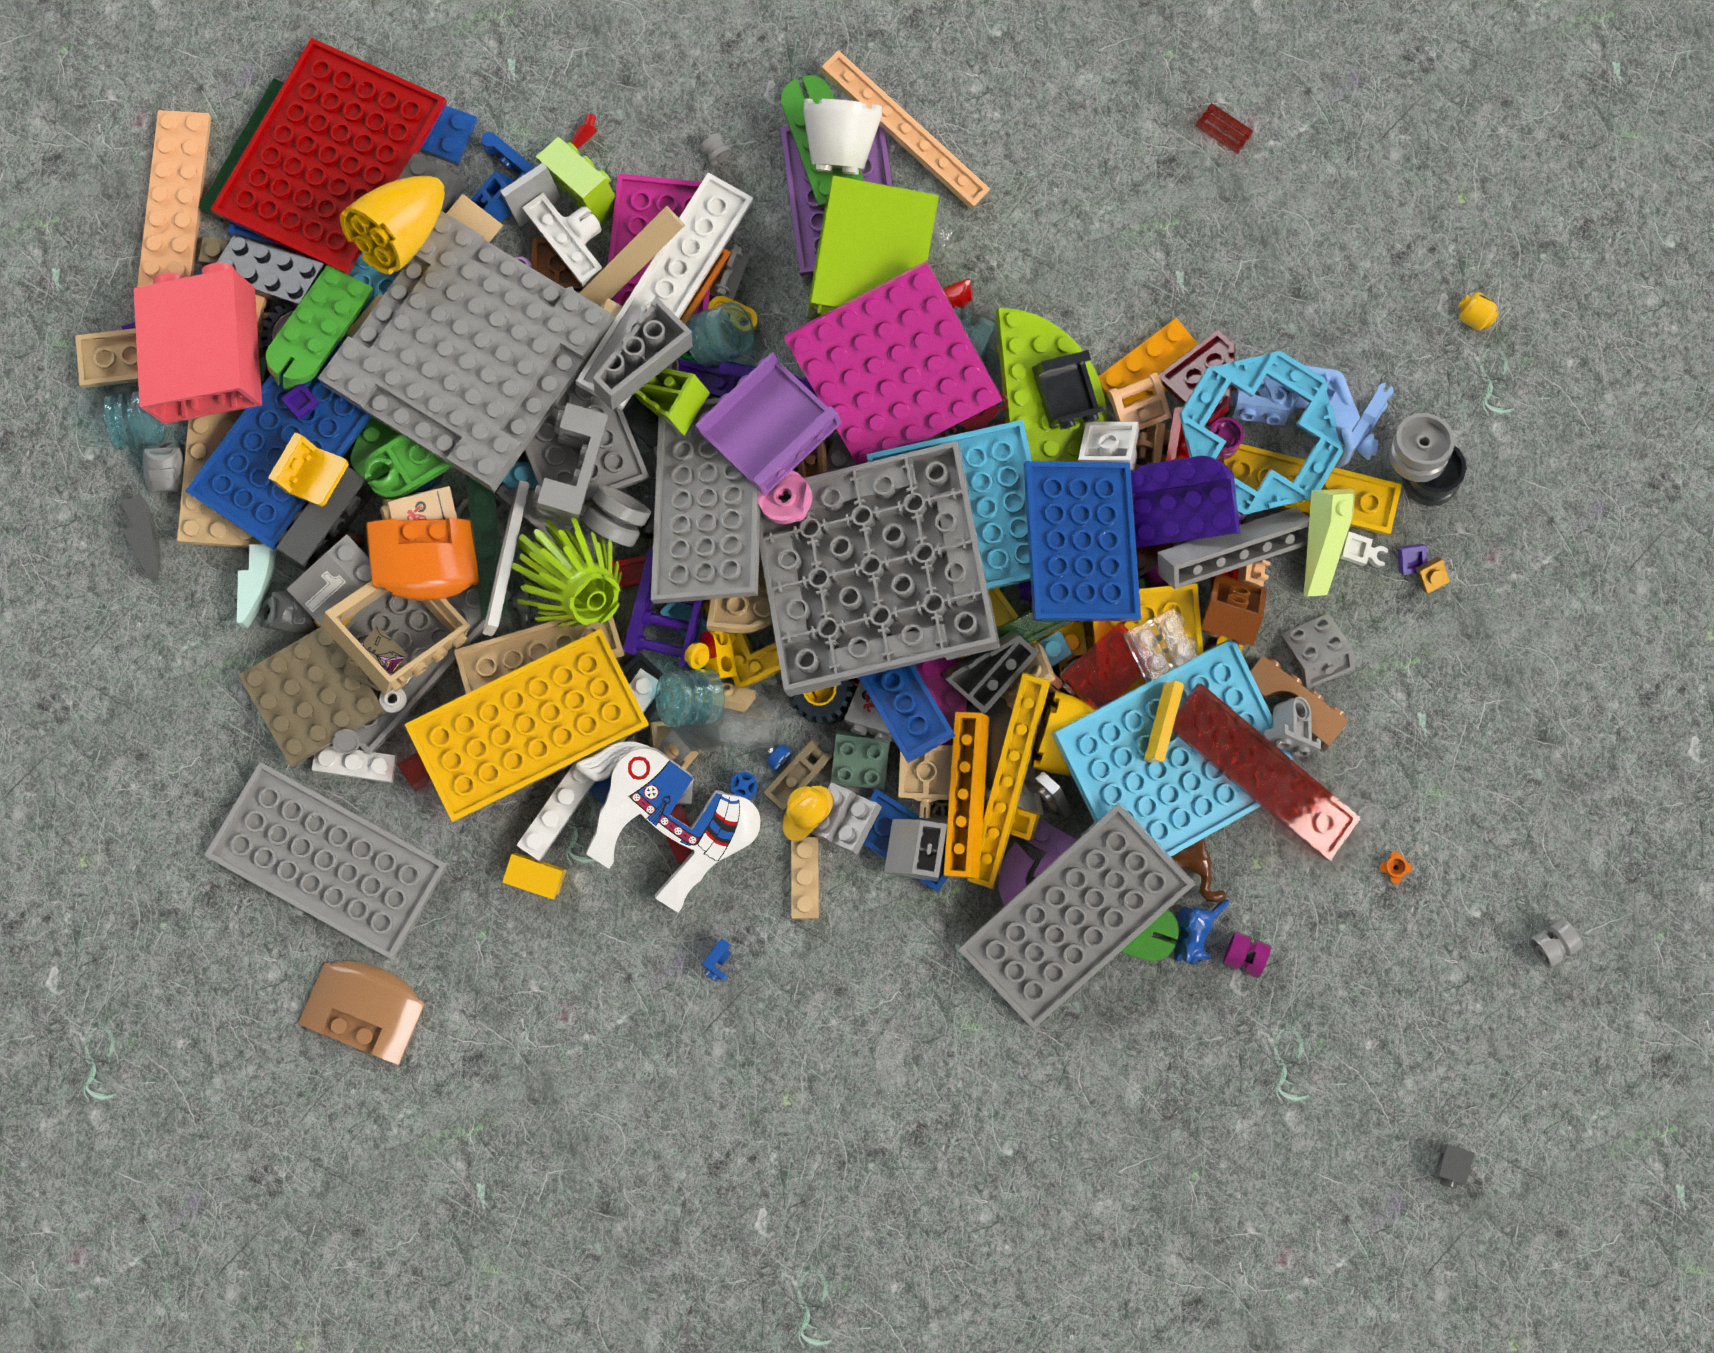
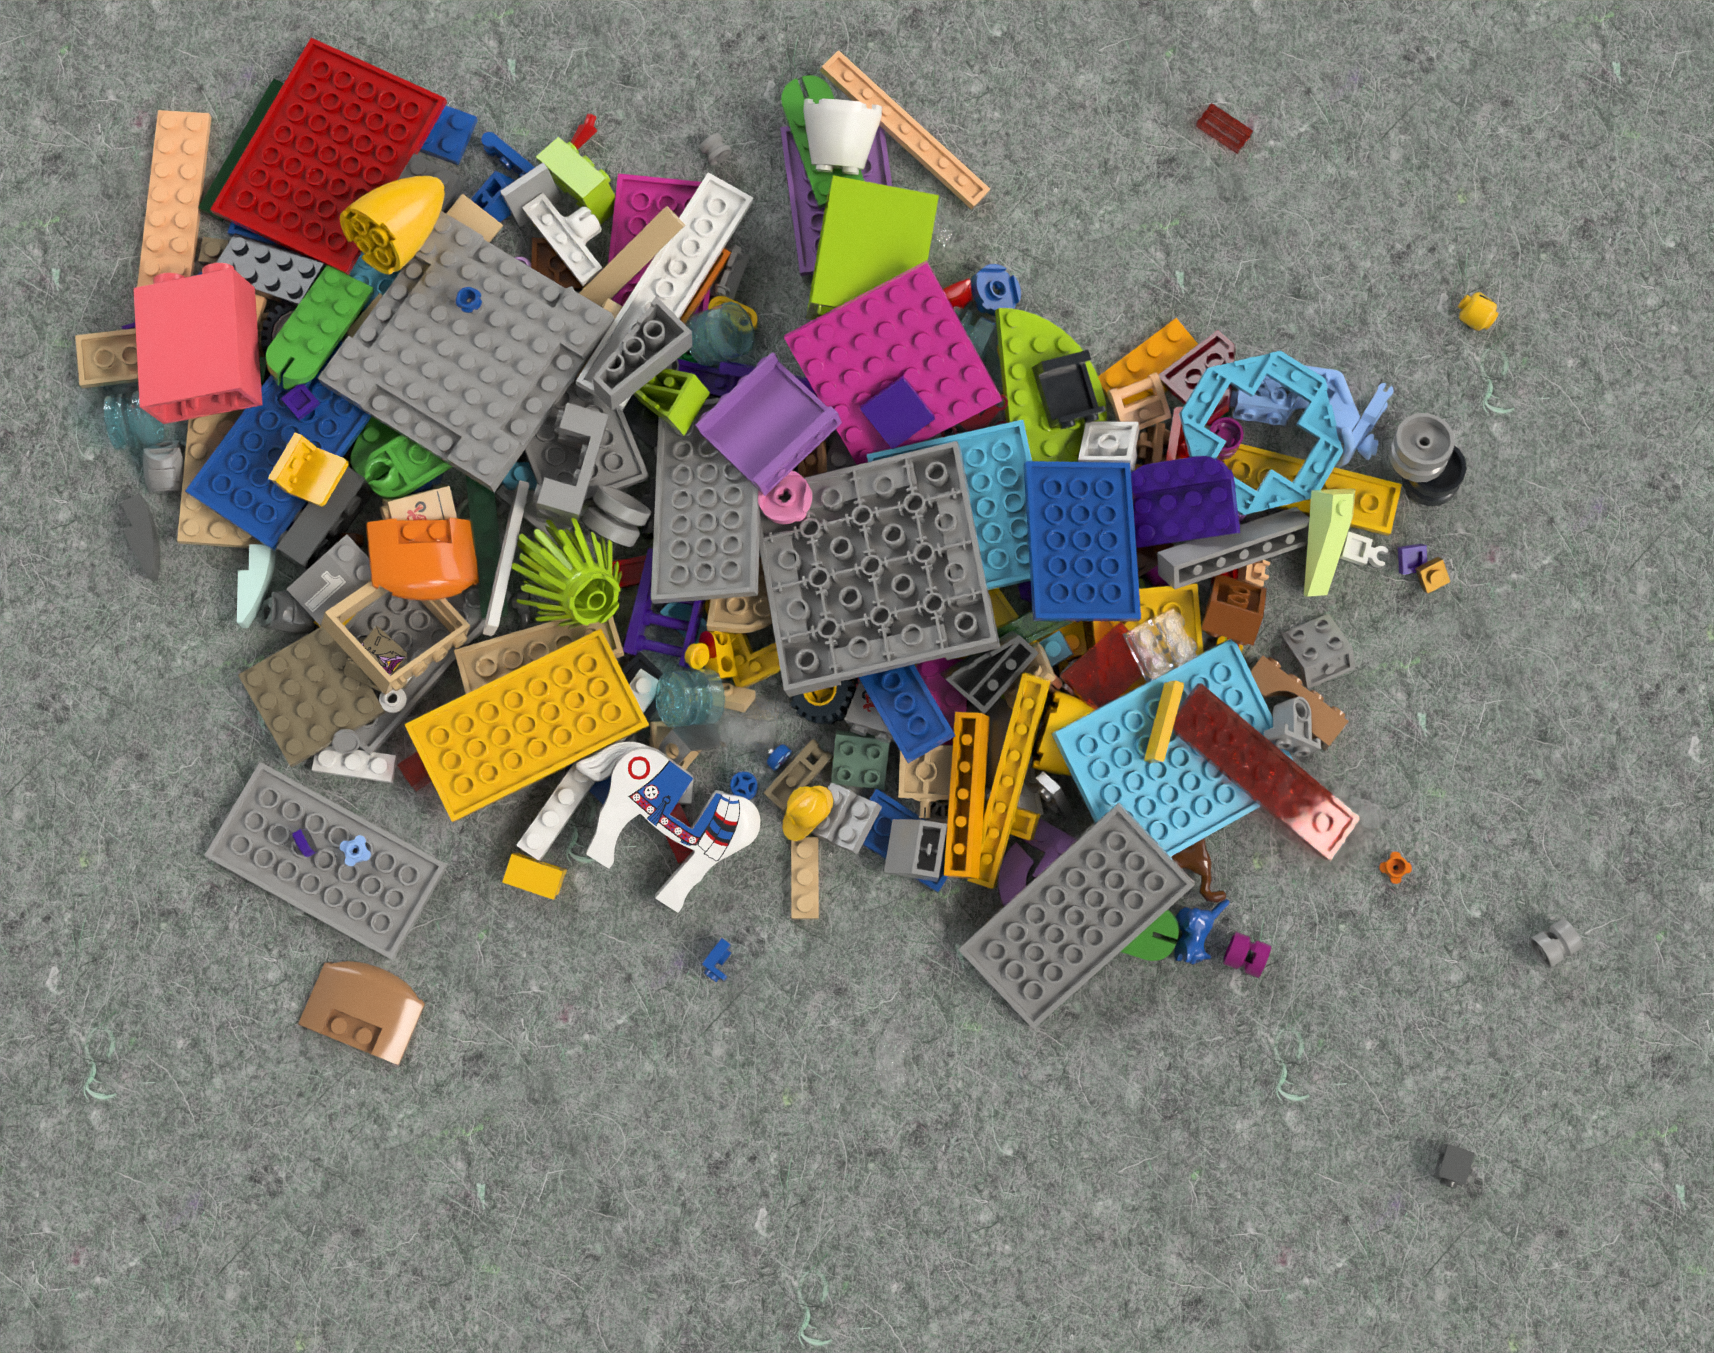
none -> dark purple tile [292,829,317,858]
none -> light blue plate [340,835,371,866]
none -> blue plate [456,287,482,313]
none -> dark purple tile [860,376,935,450]
none -> plate [971,264,1021,316]

